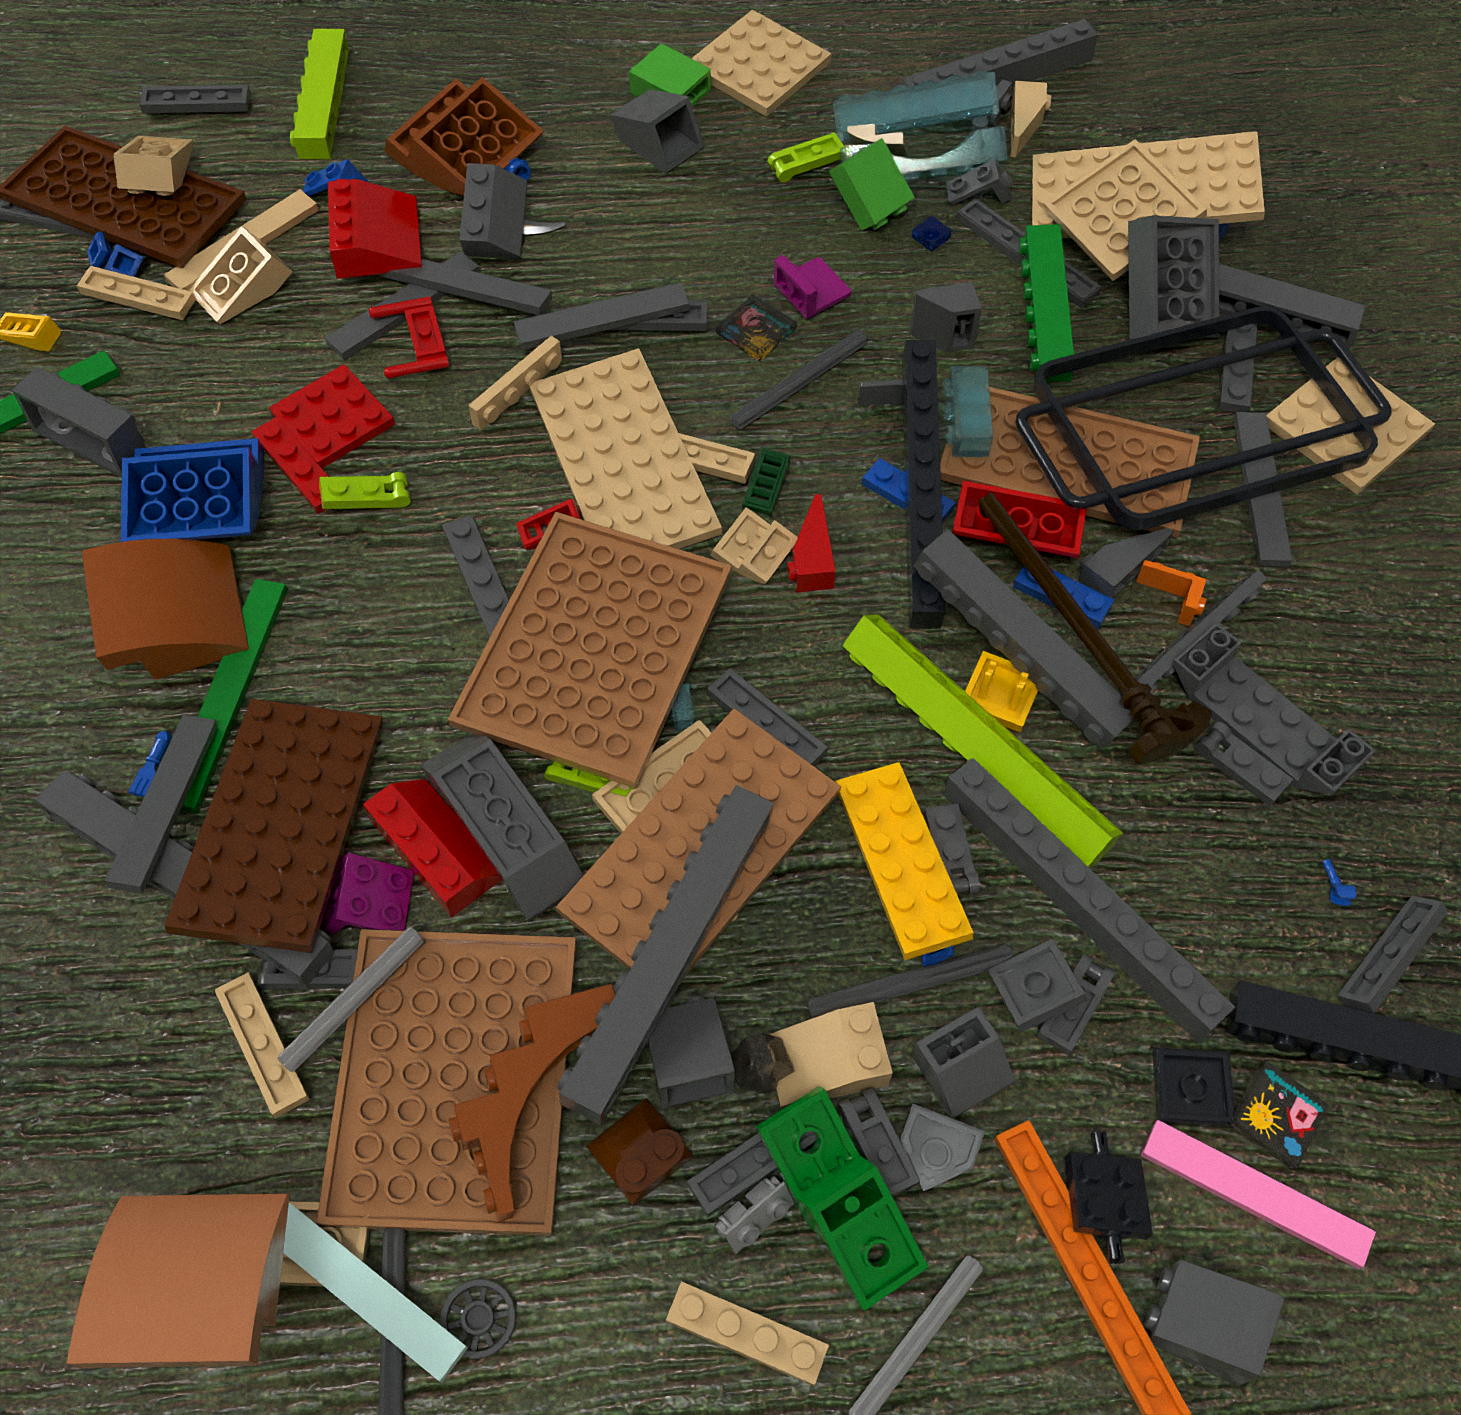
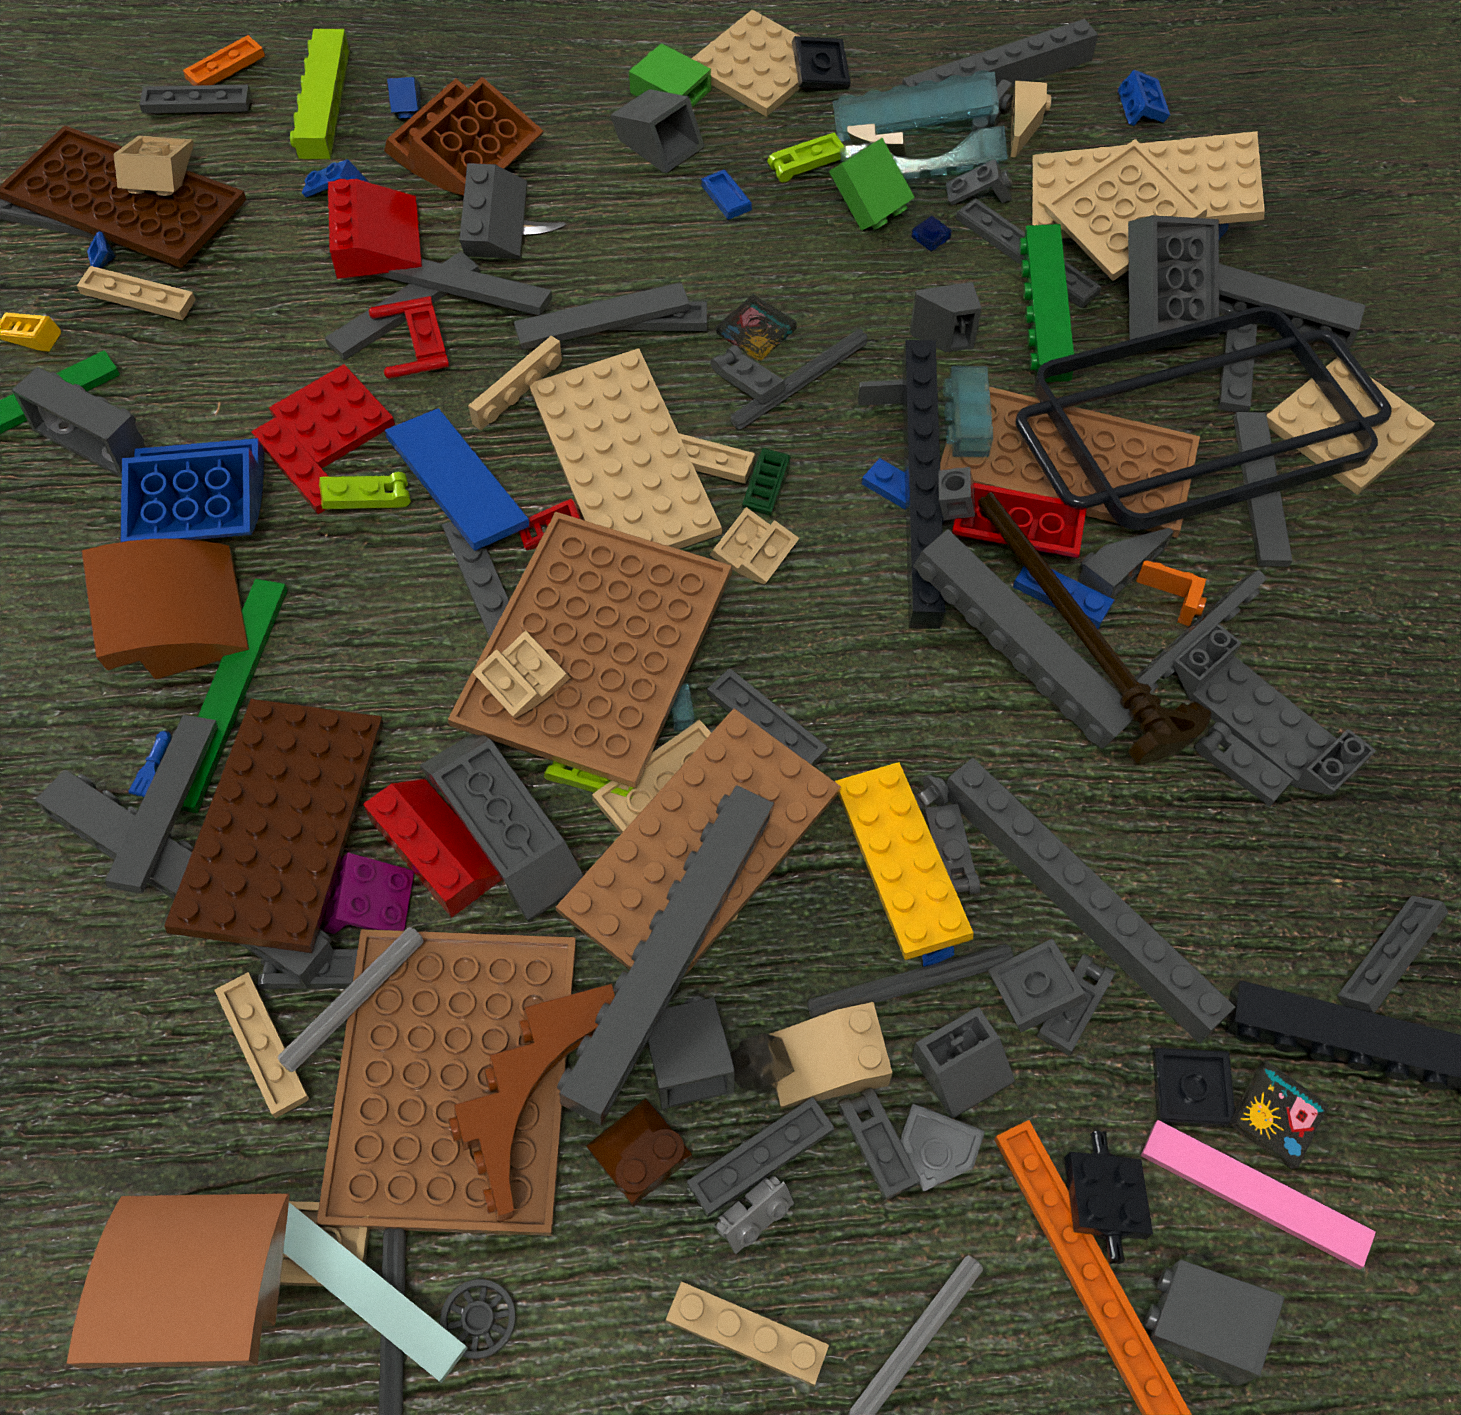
blue slope [105,244,145,277] -> none
tan tile [164,189,319,291] -> none
tan slope [188,226,293,324] -> none
blue plate [505,158,531,181] -> none
green bracket [755,1086,929,1311] -> none
magenta bracket [773,255,851,319] -> none
red slope [787,494,836,593] -> none
lime brick [842,614,1123,867] -> none
yellow plate [965,651,1038,733] -> none
blue hand [1322,859,1356,906] -> none
none -> orange plate [183,35,265,86]
none -> blue tile [385,408,529,551]
none -> blue slope [387,77,421,119]
none -> tan slope [473,630,571,718]
none -> blue tile [701,169,752,220]
none -> dark grey plate [710,345,786,404]
none -> black tile [792,36,851,90]
none -> dark grey plate [914,775,949,808]
none -> dark grey brick [939,467,975,520]
none -> blue bracket [1118,70,1170,126]

